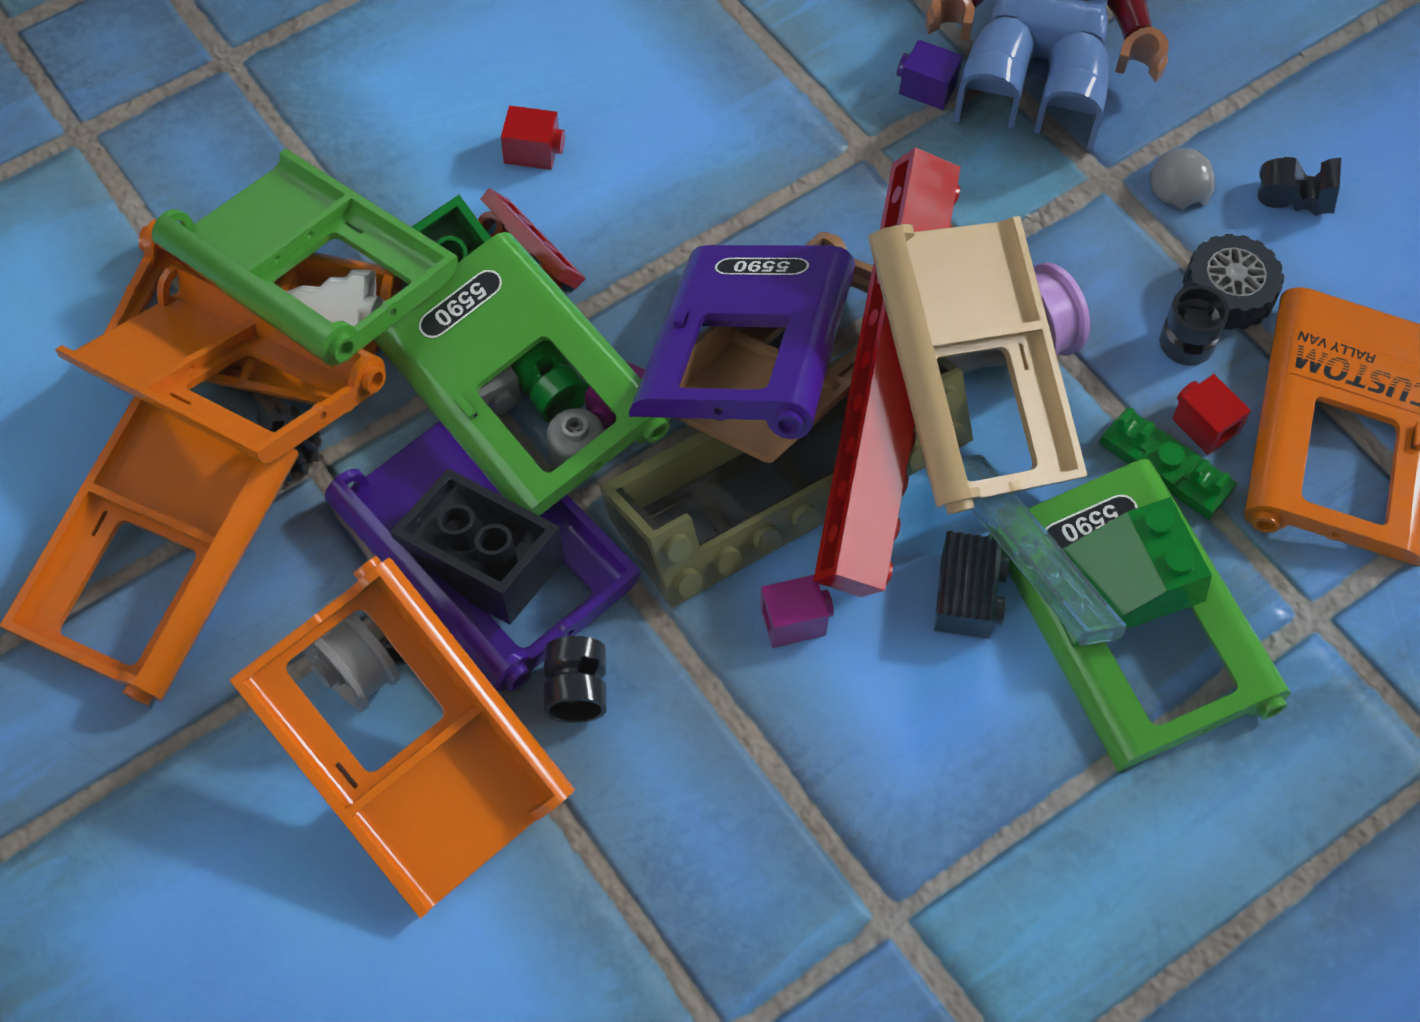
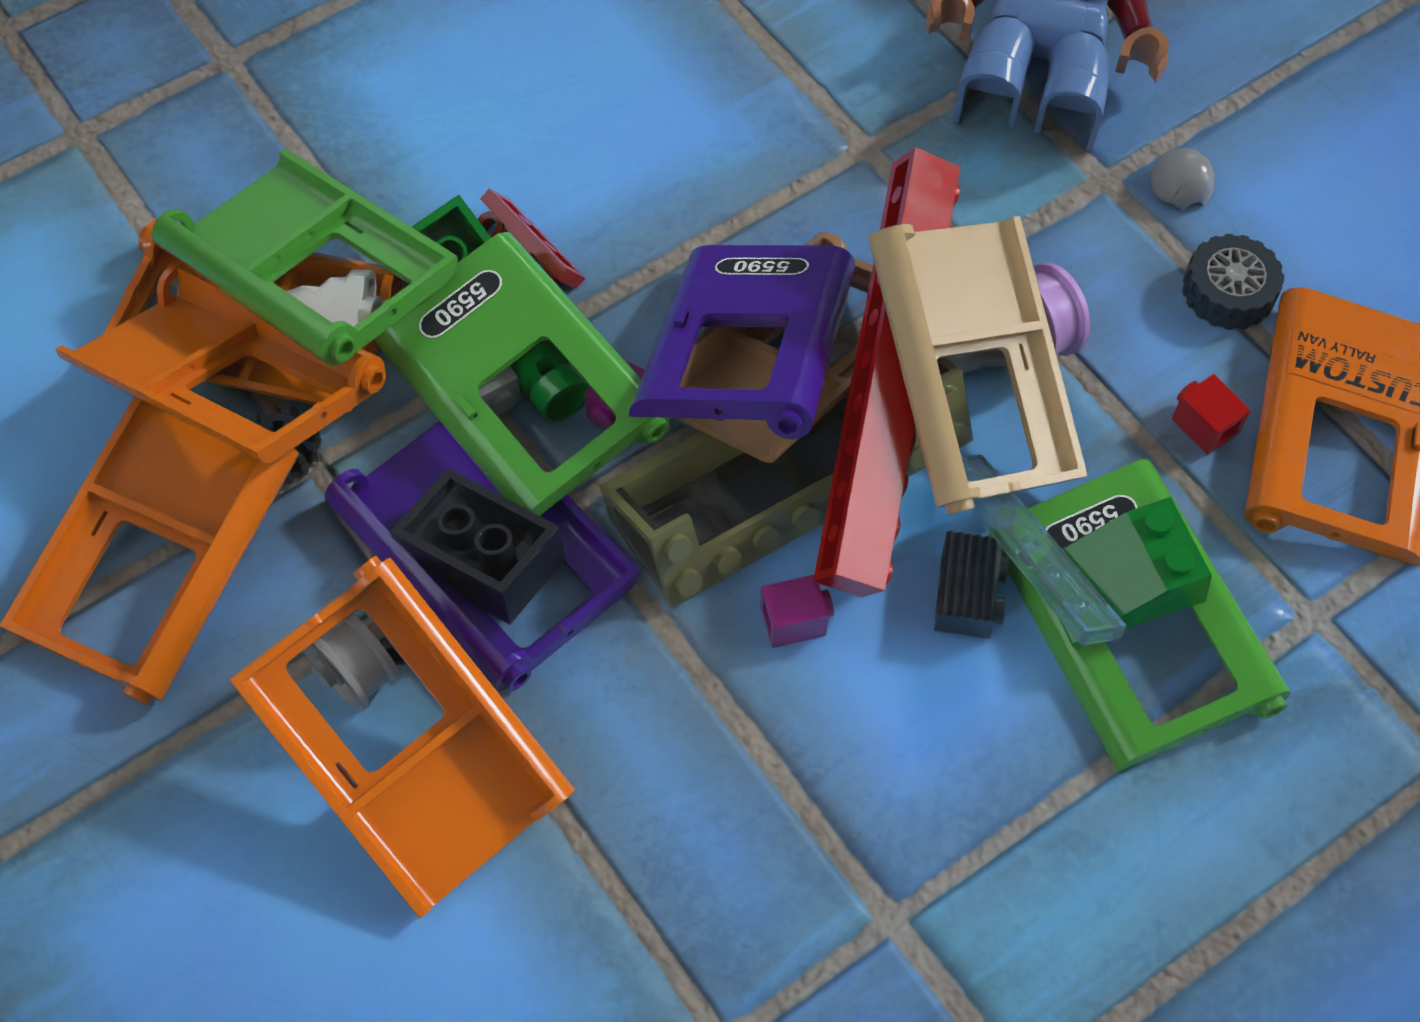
red brick [500,105,565,170] -> none
black wheel [544,636,607,723] -> none
light grey head [546,408,604,468] -> none
dark purple brick [896,39,963,110] -> none
green plate [1099,408,1238,520] -> none
black wheel [1159,285,1230,366] -> none
black leg [1258,157,1342,216] -> none

